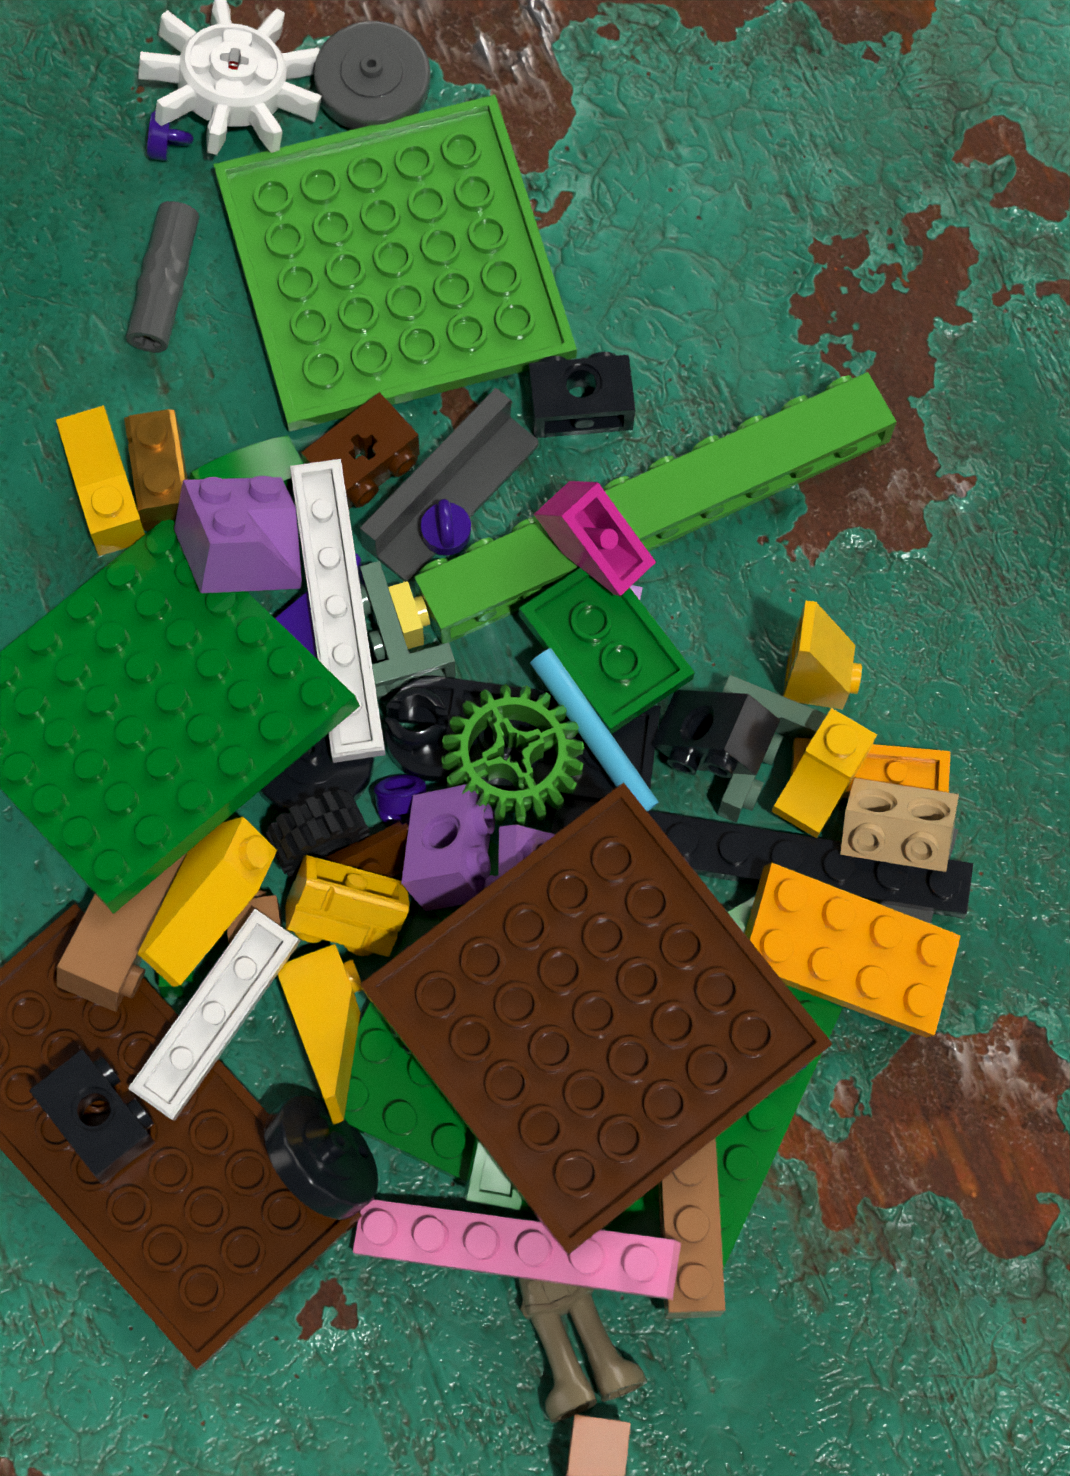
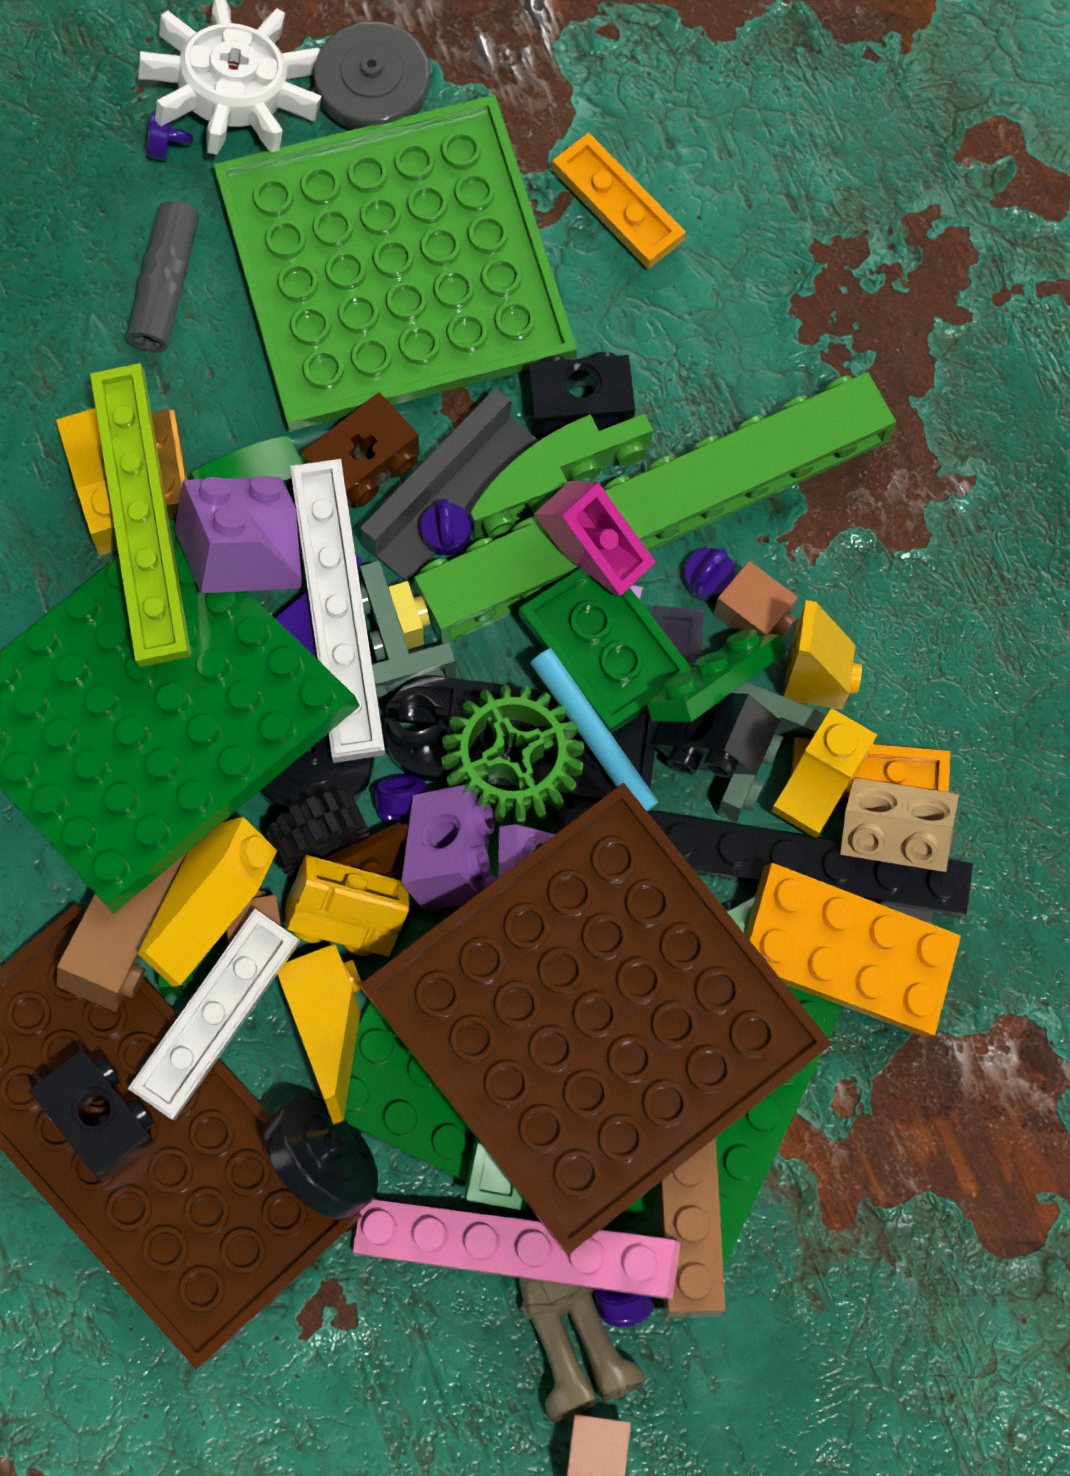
none -> lime plate [90,363,191,667]
none -> bright green slope [470,414,653,539]
none -> light orange plate [552,132,686,270]
none -> dark purple tile [595,1289,653,1327]
none -> green plate [646,629,786,722]
none -> clear purple plate [652,606,704,664]
none -> dark purple tile [684,548,735,601]
none -> nougat brick [714,561,798,640]

